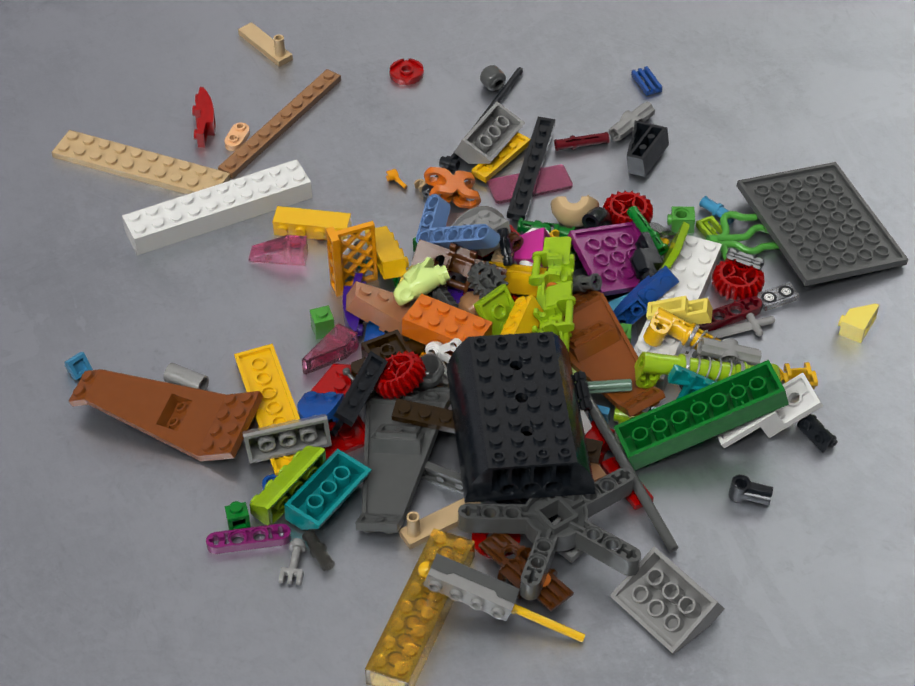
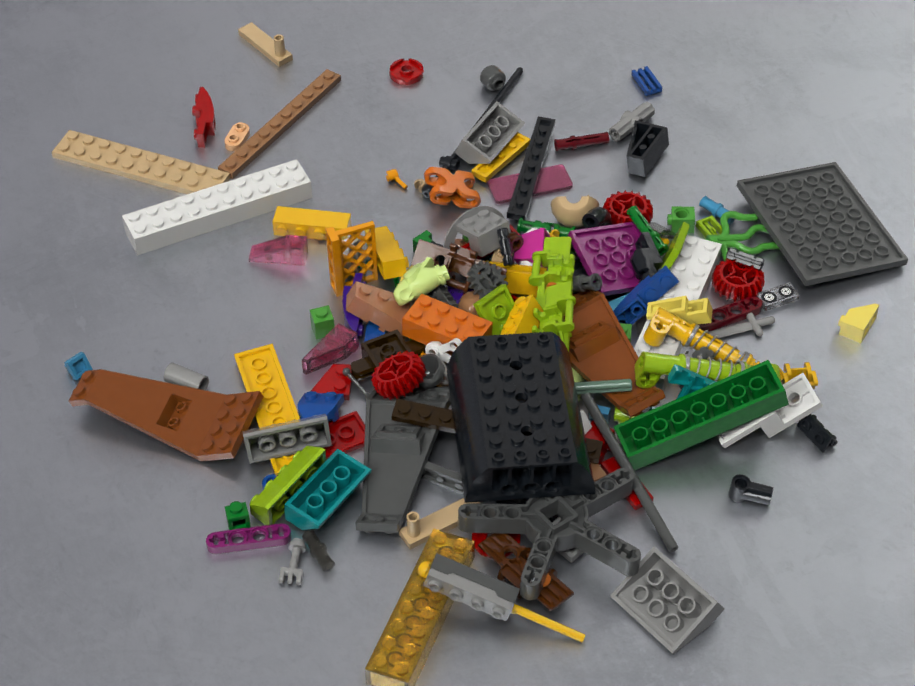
black fence [330,351,388,436] -> none
medium blue beam [416,194,500,250] -> none
black axle [573,371,592,412] -> none
light grey piece [697,337,762,366] -> none

